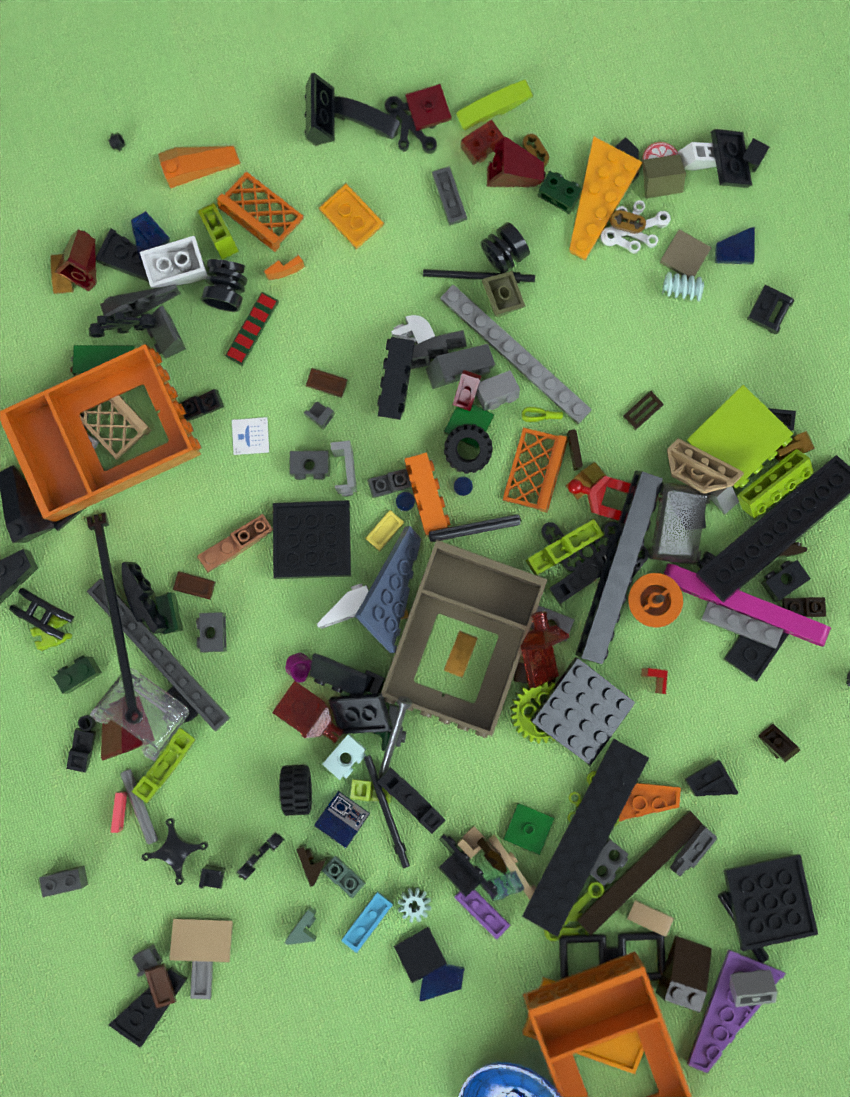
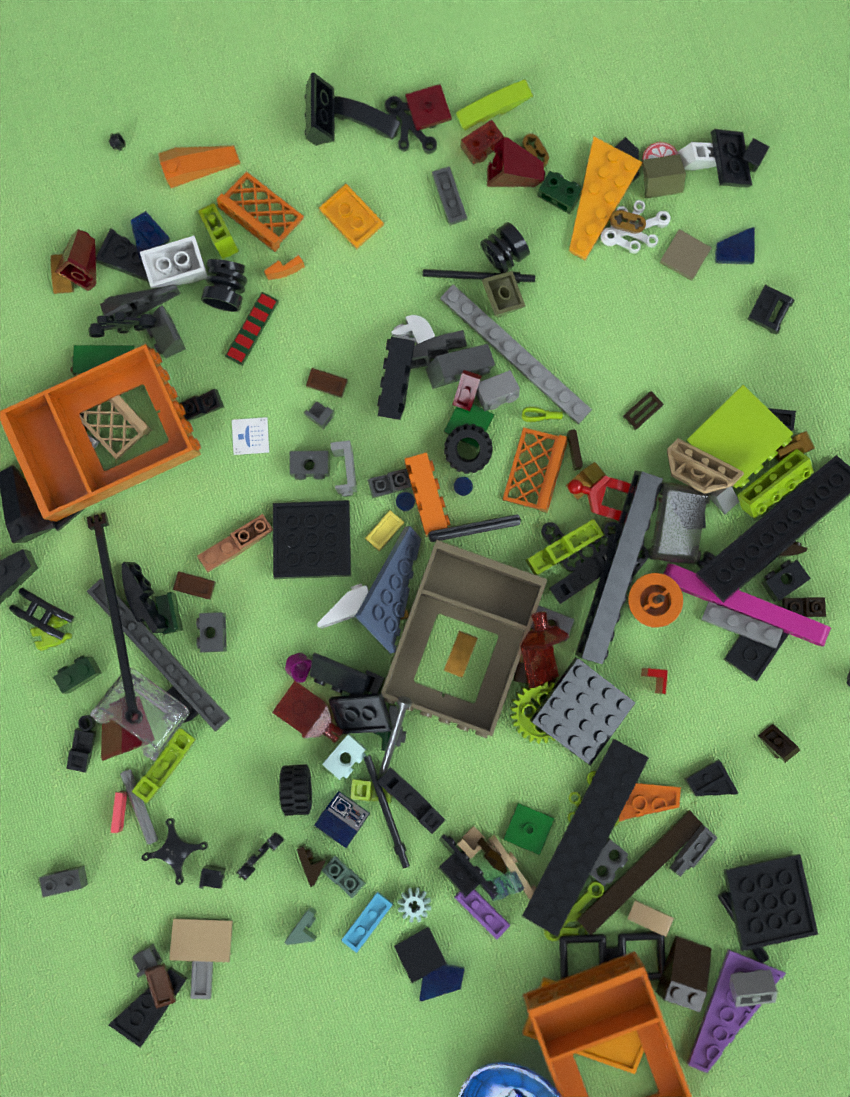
light aqua piece [662,272,704,302] -> none

